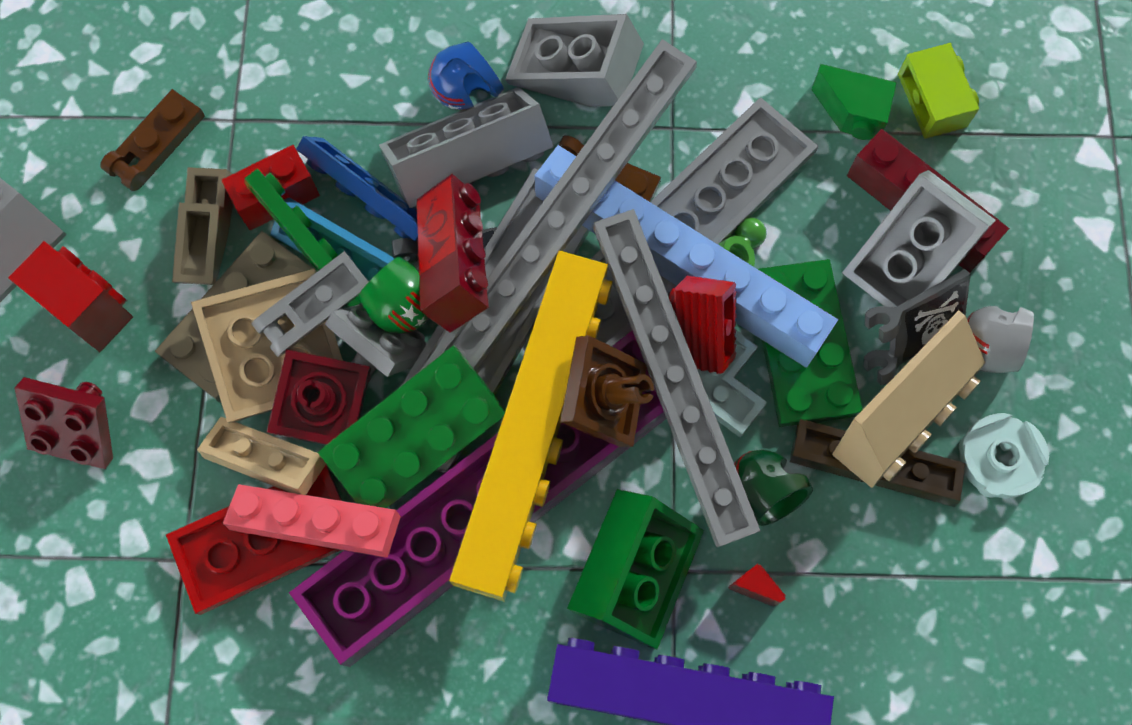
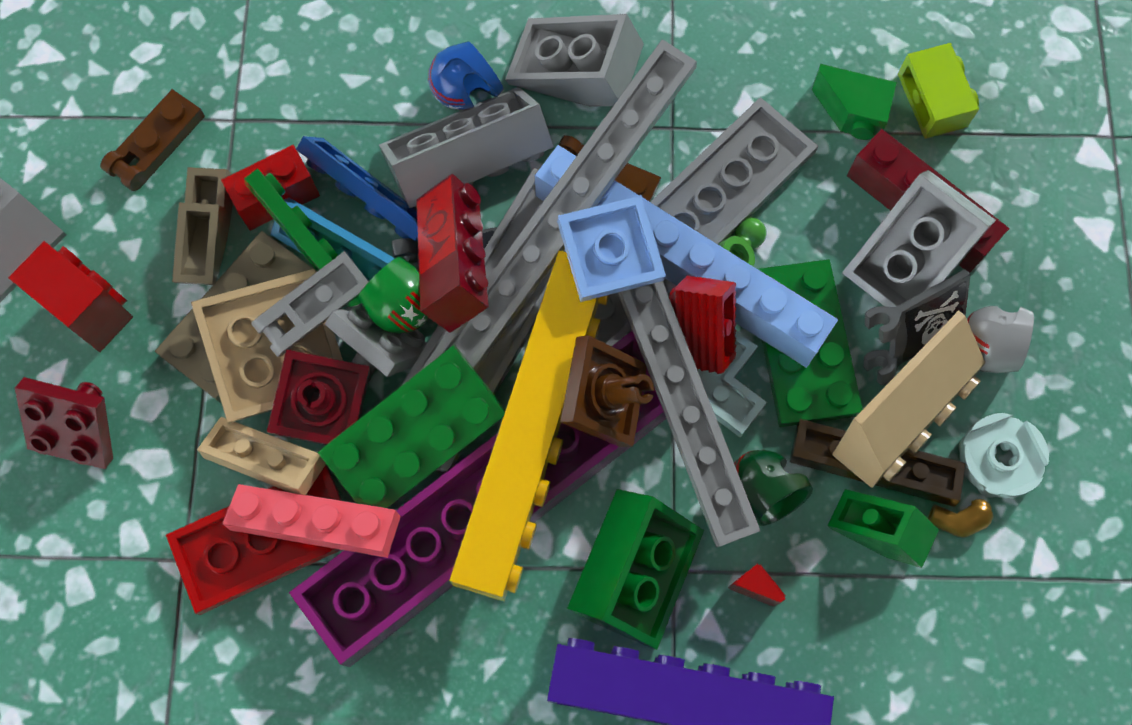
none -> light blue plate [557,195,666,302]
none -> green slope [827,489,939,568]
none -> pearl gold arm [928,499,993,538]

